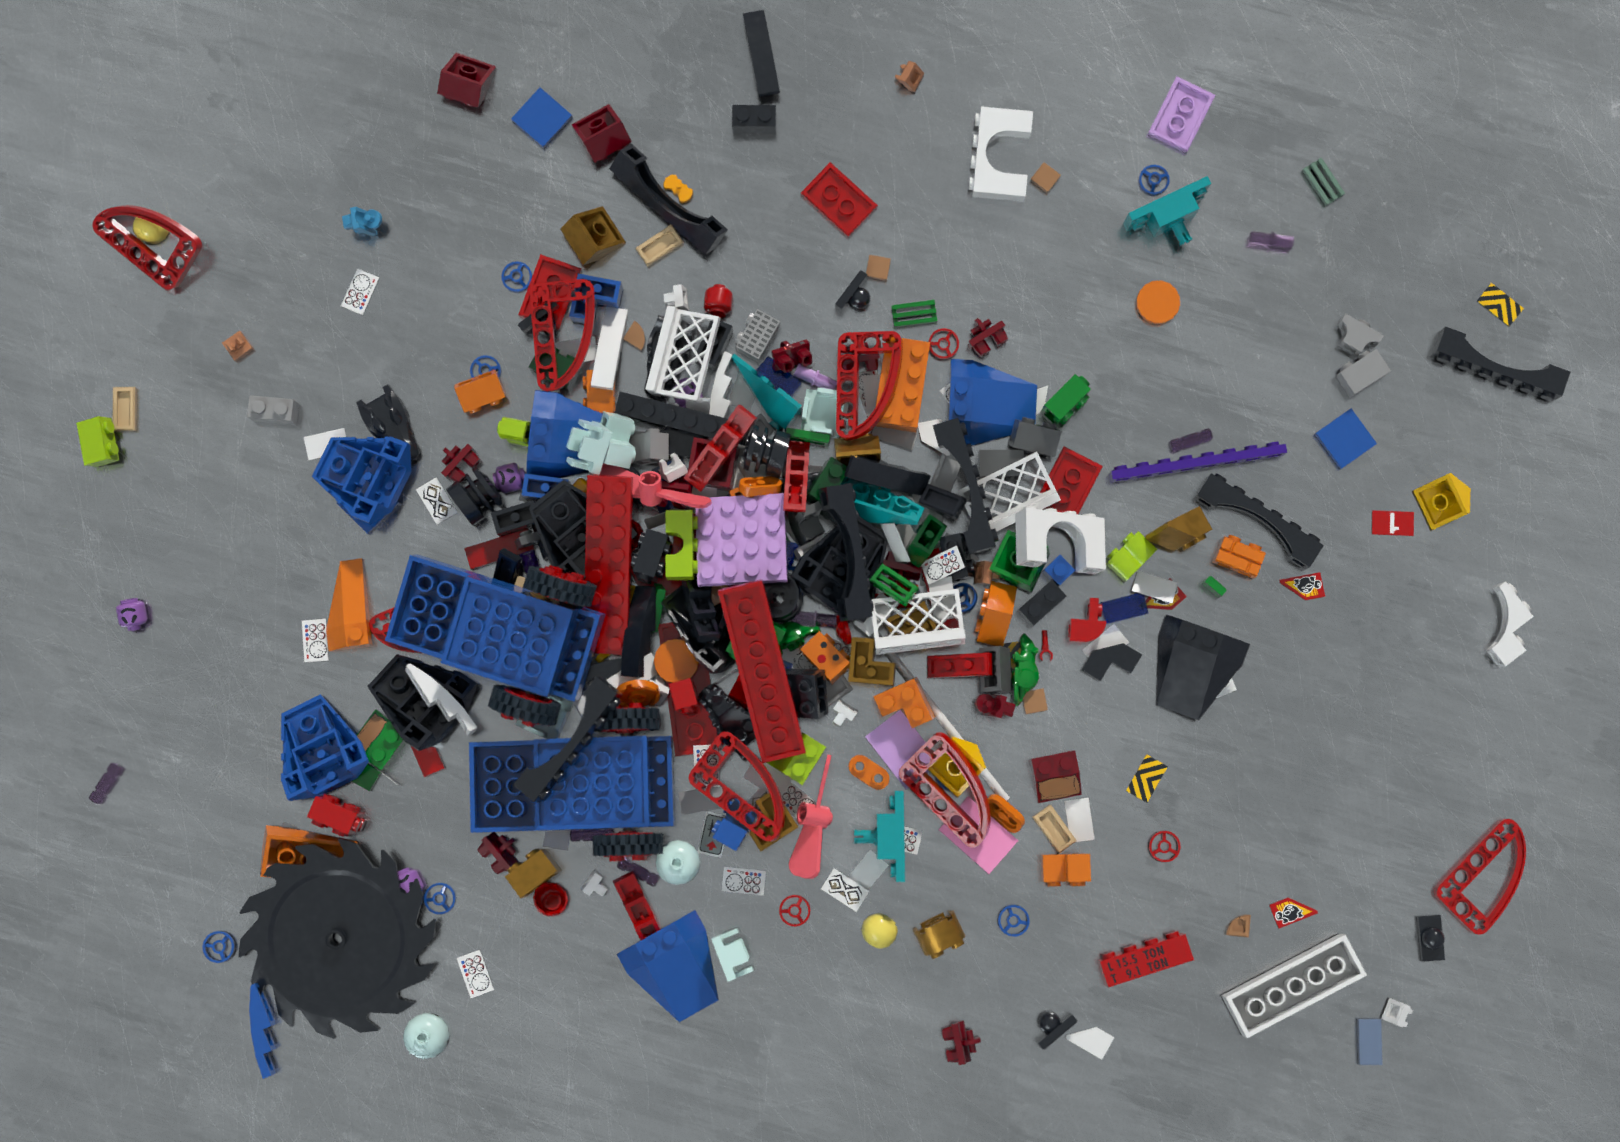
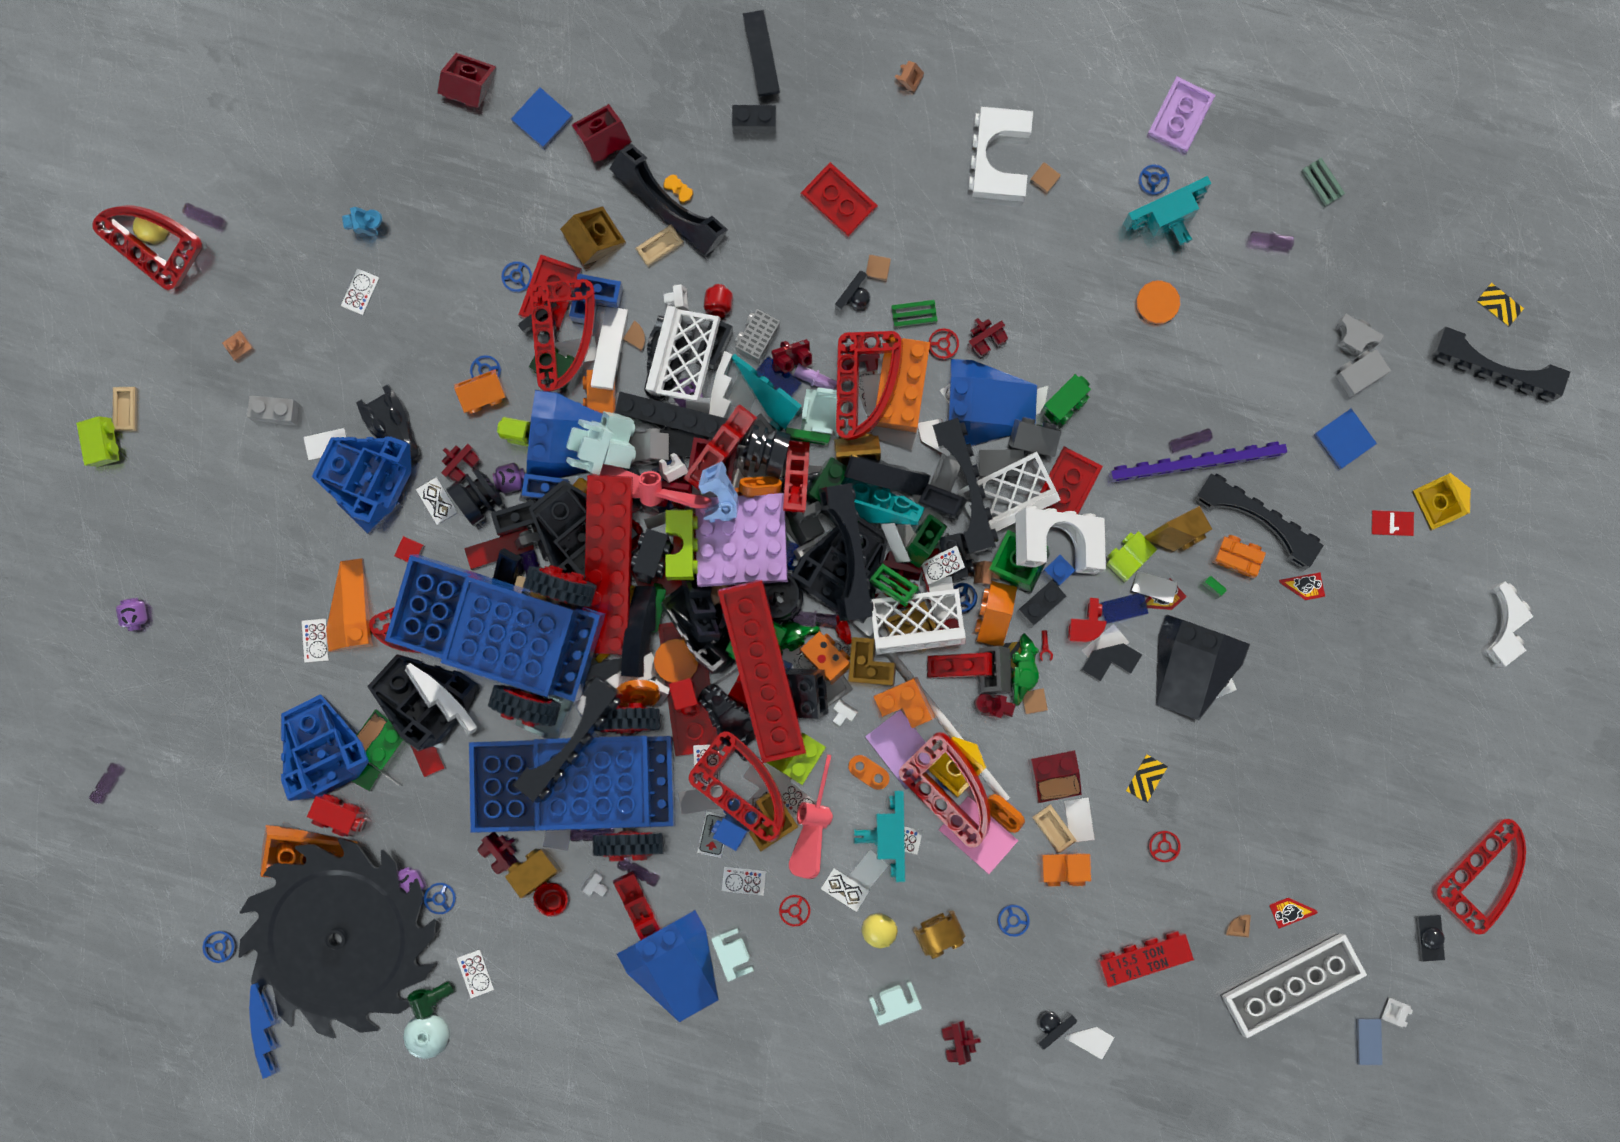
light aqua cylinder [655,840,700,885] -> none
none -> clear purple axle [182,203,225,229]
none -> red tile [394,536,424,562]
none -> dark green pin [407,981,454,1019]
none -> light blue tile [698,462,738,523]
none -> light aqua panel [869,981,922,1026]

